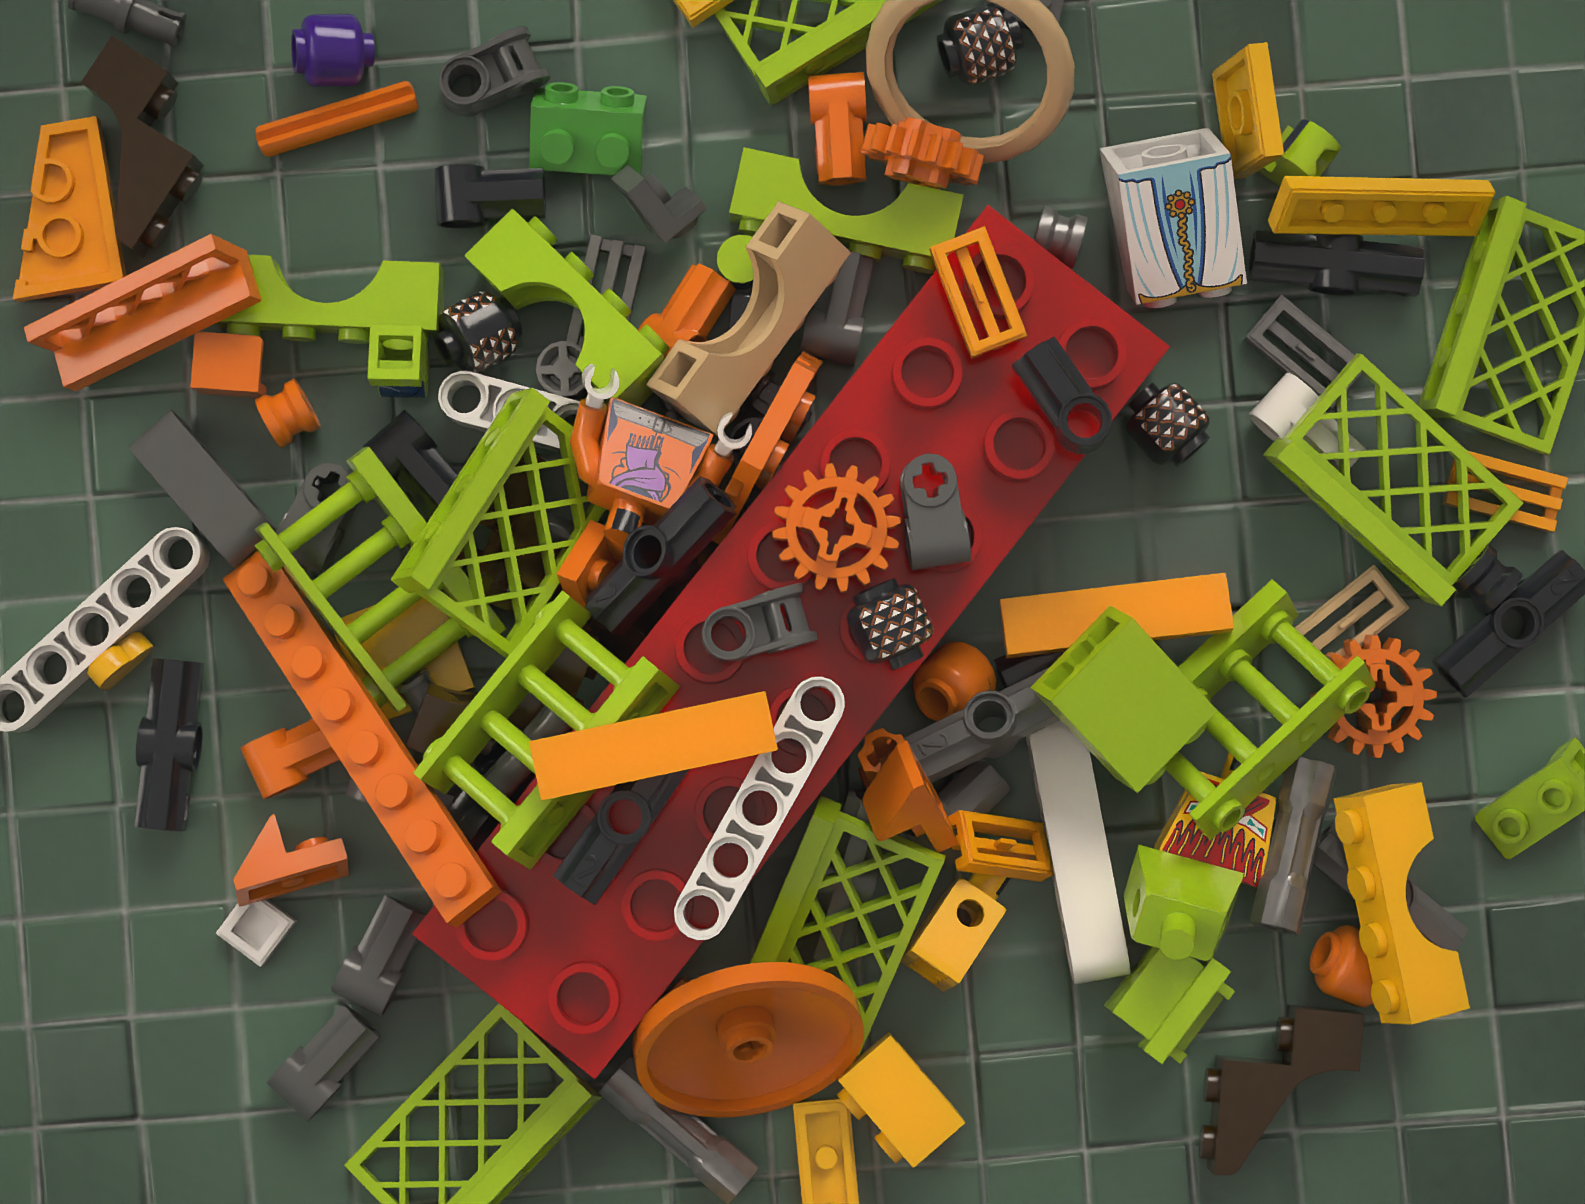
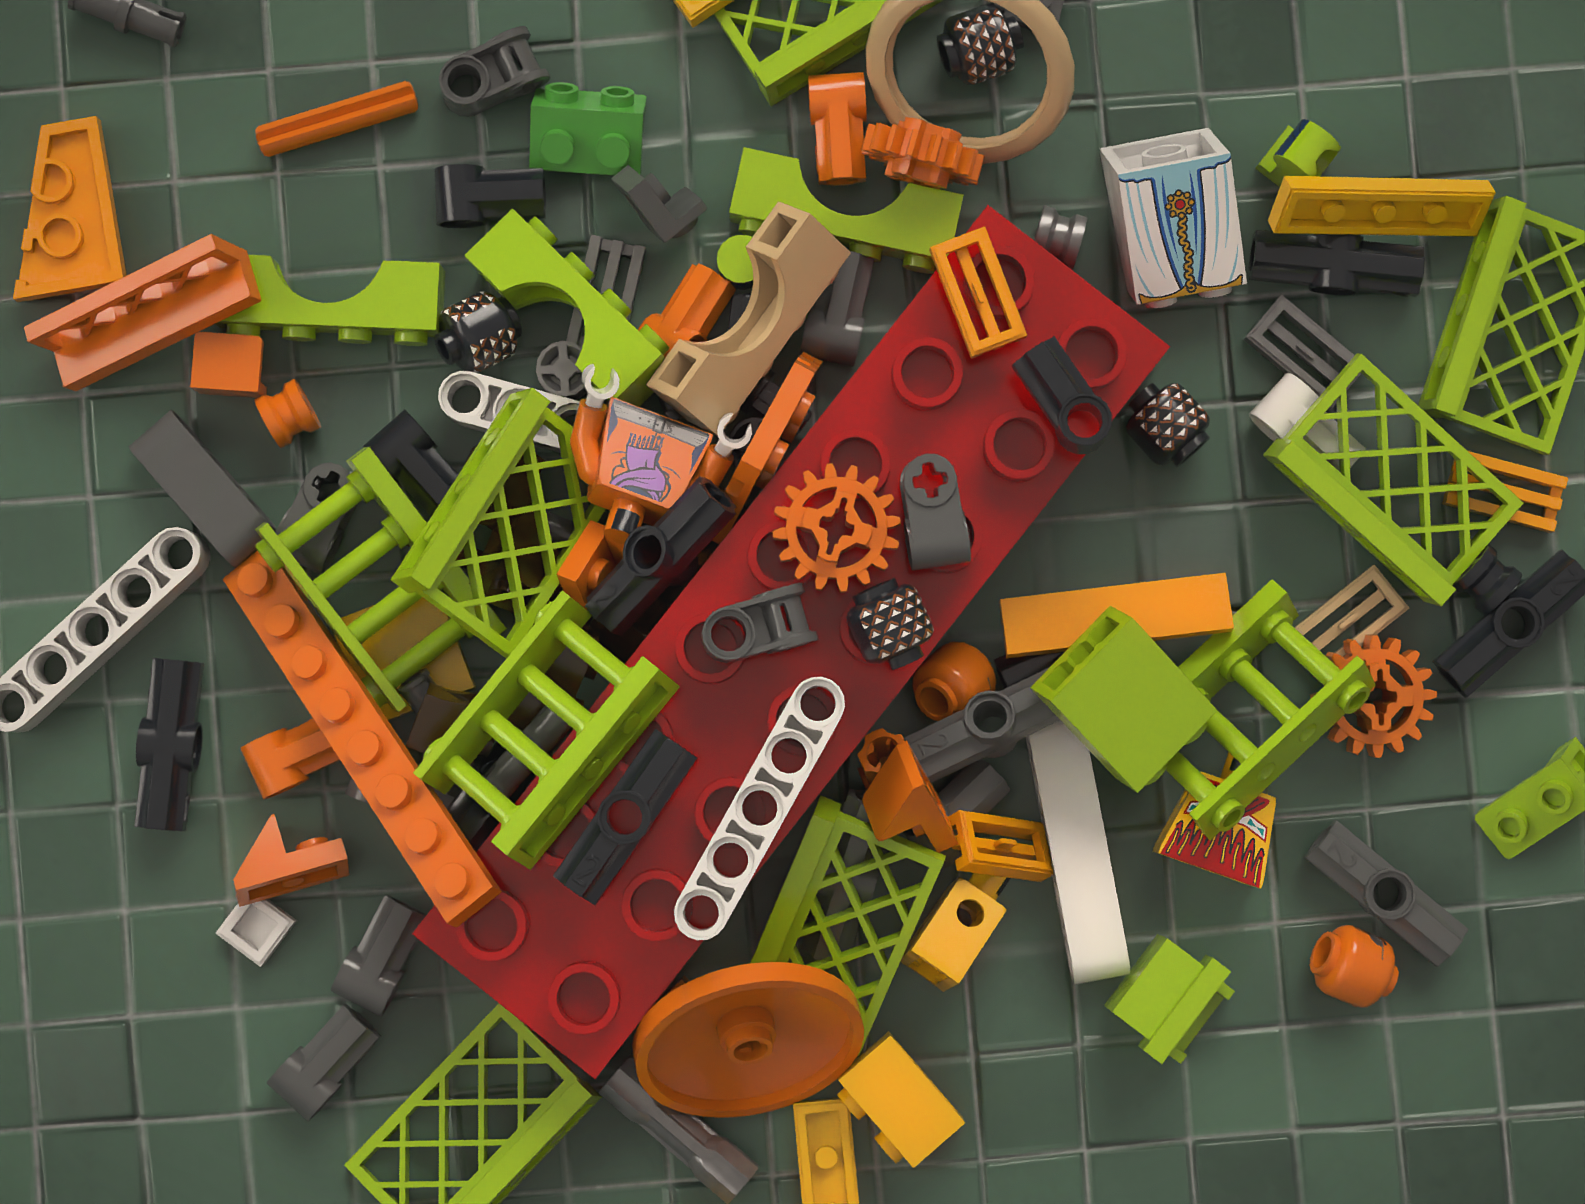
dark brown arch [81,36,204,257] -> none
yellow tile [87,631,154,690] -> none
dark purple head [291,14,375,87] -> none
lime leg [367,324,430,398] -> none
light orange tile [529,691,778,801] -> none
lime torso [1123,845,1244,961] -> none
dark brown arch [1199,1004,1364,1176] -> none
yellow tile [1212,42,1284,179] -> none
flat silver axle [1250,757,1337,935] -> none
yellow arch [1333,782,1470,1025] -> none

